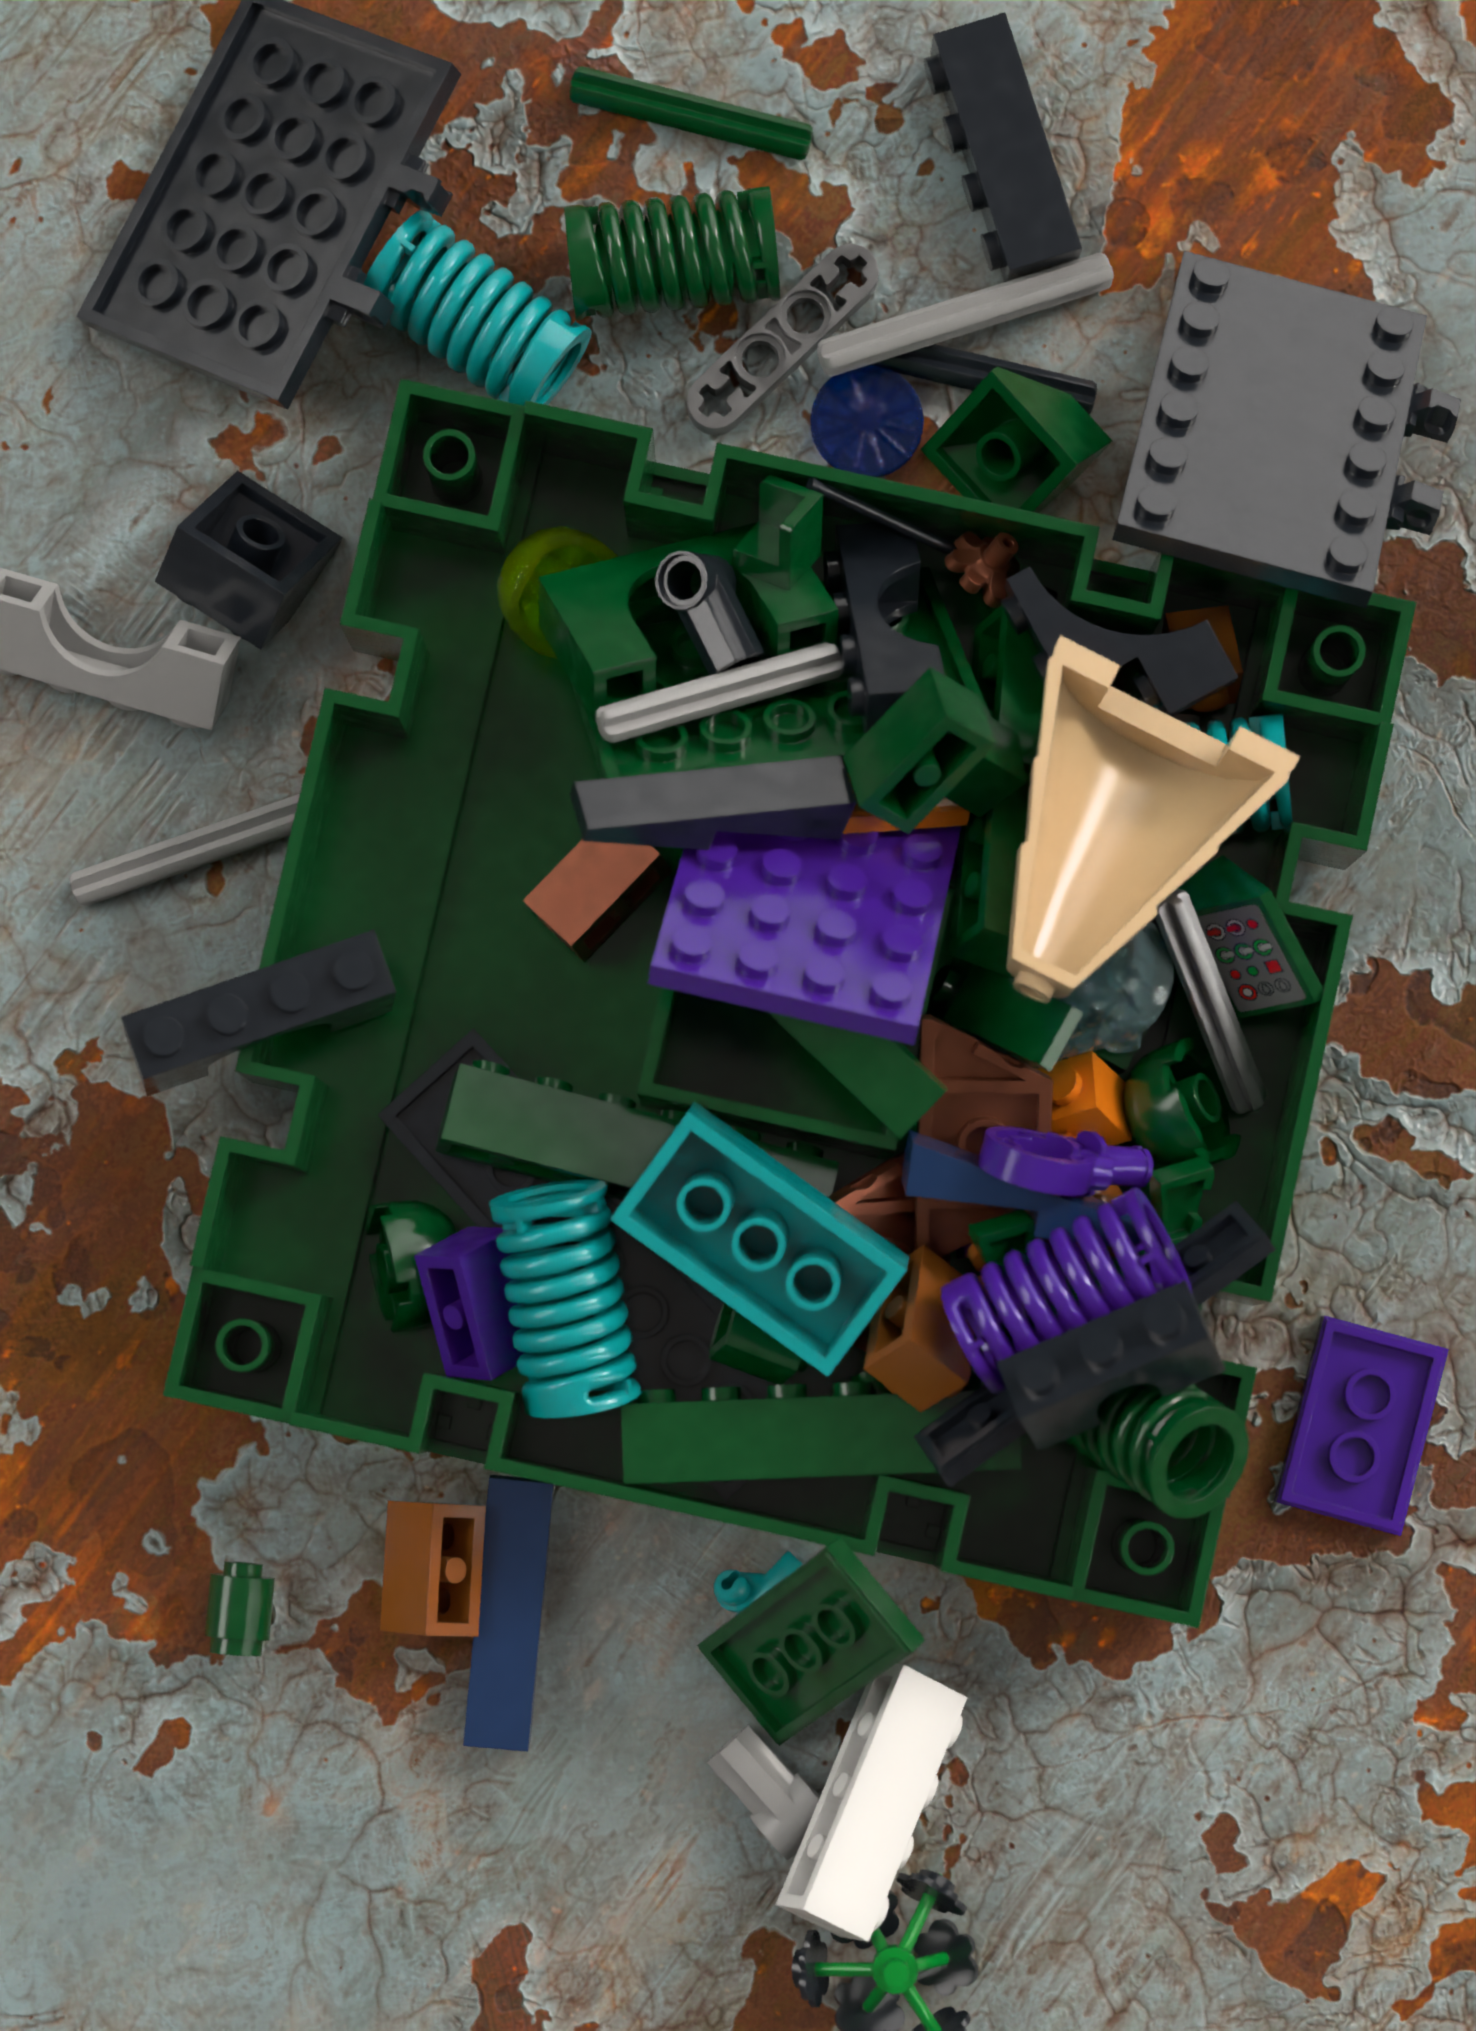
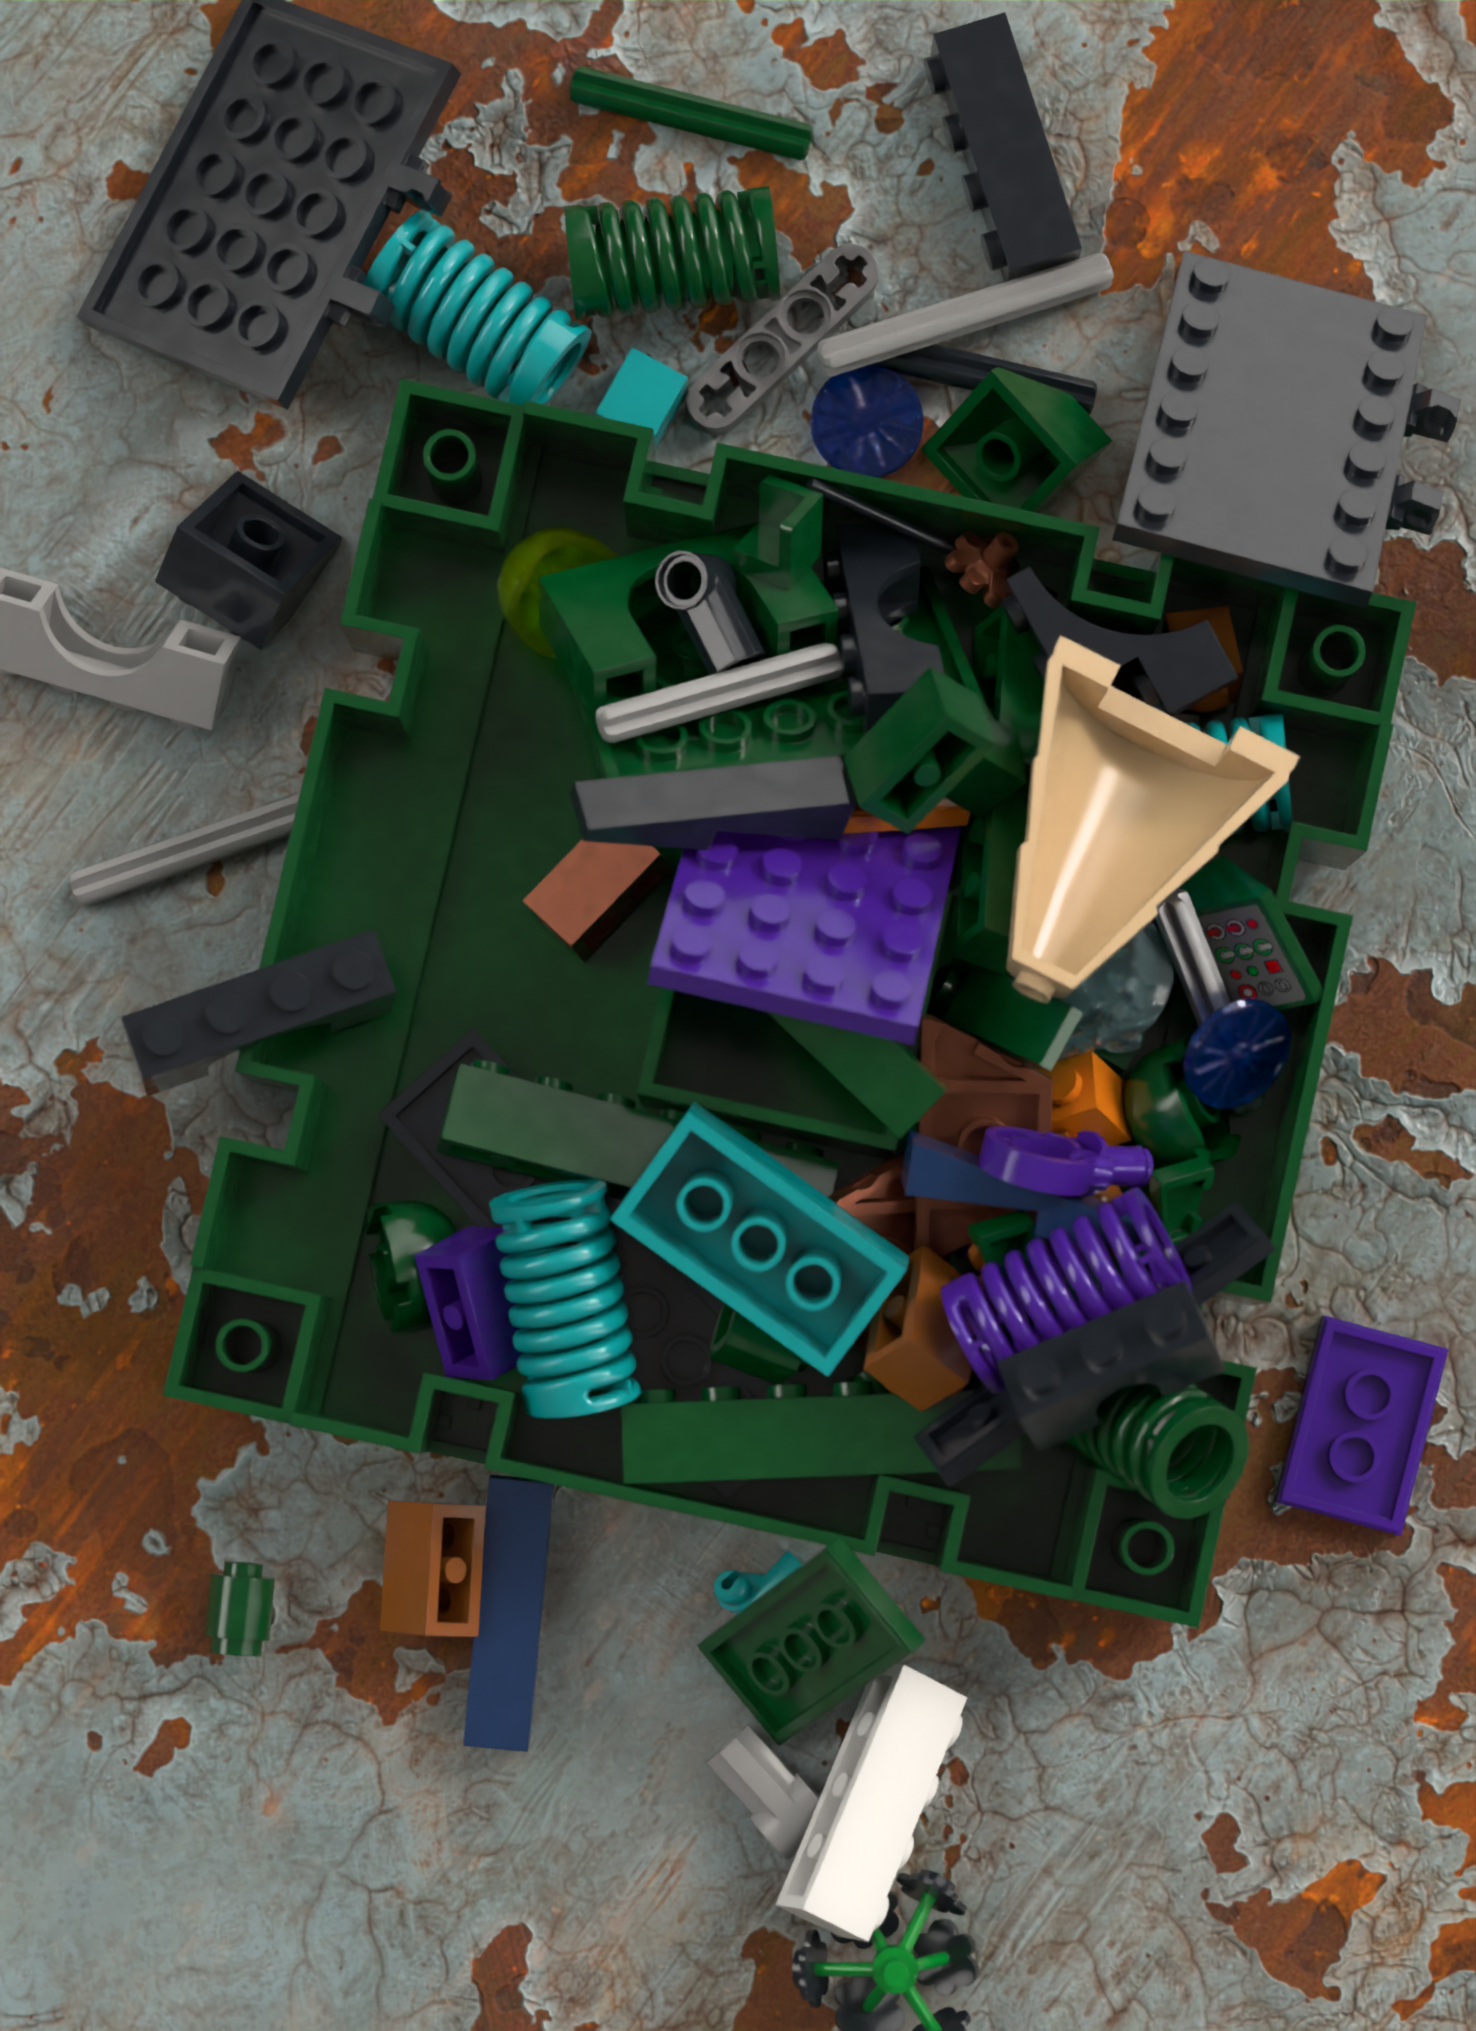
none -> teal brick [595,347,688,451]
none -> clear blue wheel [1183,998,1291,1109]

